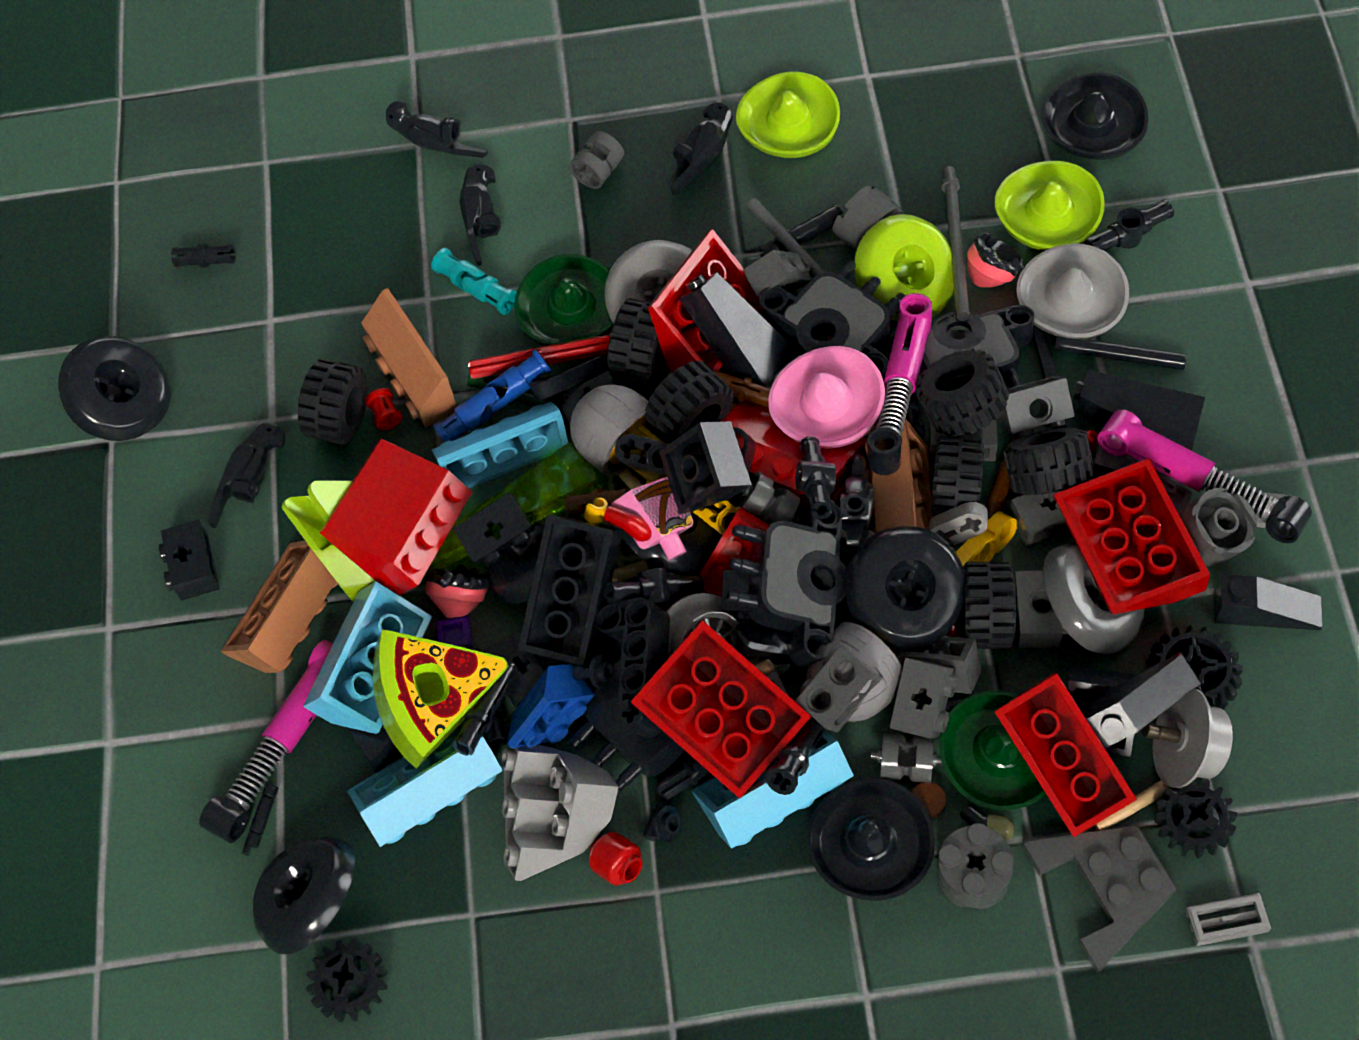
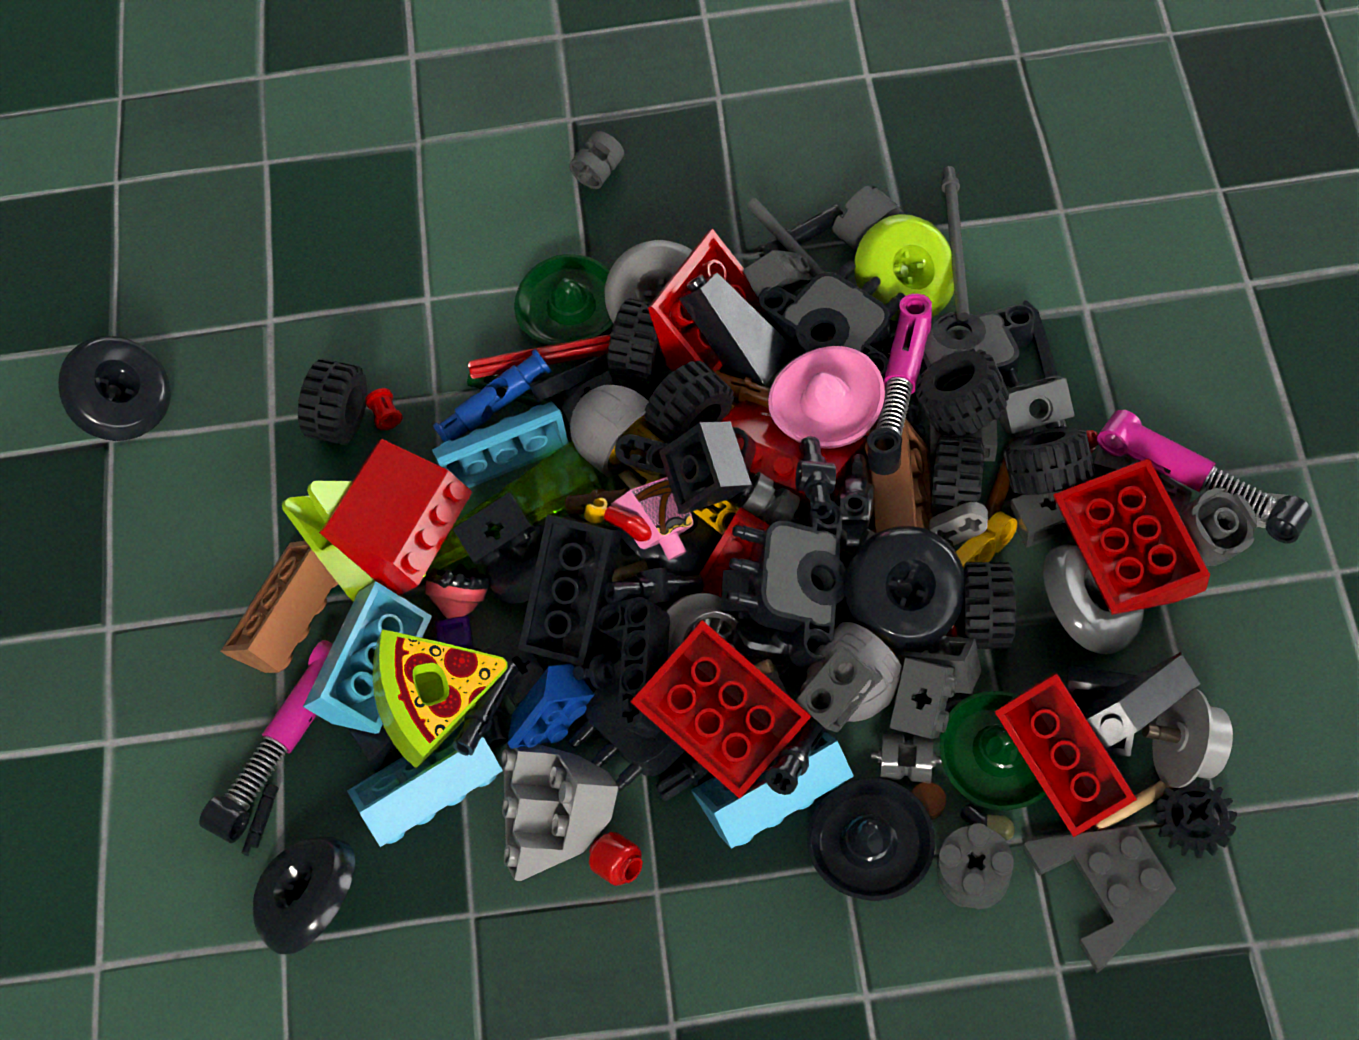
black brick [159,519,220,601] -> none
black pin [171,243,236,268] -> none
black animal [208,423,285,528] -> none
black gear [306,939,388,1022] -> none
nougat slope [361,288,457,428] -> none
black animal [386,100,488,158] -> none
teal piece [431,248,517,315] -> none
black animal [459,164,501,266] -> none
black plate [642,803,681,842] -> none
black animal [670,102,732,195] -> none
lime hat [736,72,840,158] -> none
hair [967,233,1025,288] -> none
lime hat [995,161,1105,251] -> none
dark grey brick [1014,571,1068,648] -> none
light grey hat [1017,244,1129,339] -> none
black hat [1041,73,1149,160] -> none
black piece [1054,336,1187,370] -> none
black slope [1073,369,1205,451] -> none
black pin [1084,199,1174,251] -> none
black gear [1145,625,1243,710] -> none
light grey tile [1185,893,1271,946] -> none
black slope [1214,574,1323,630] -> none

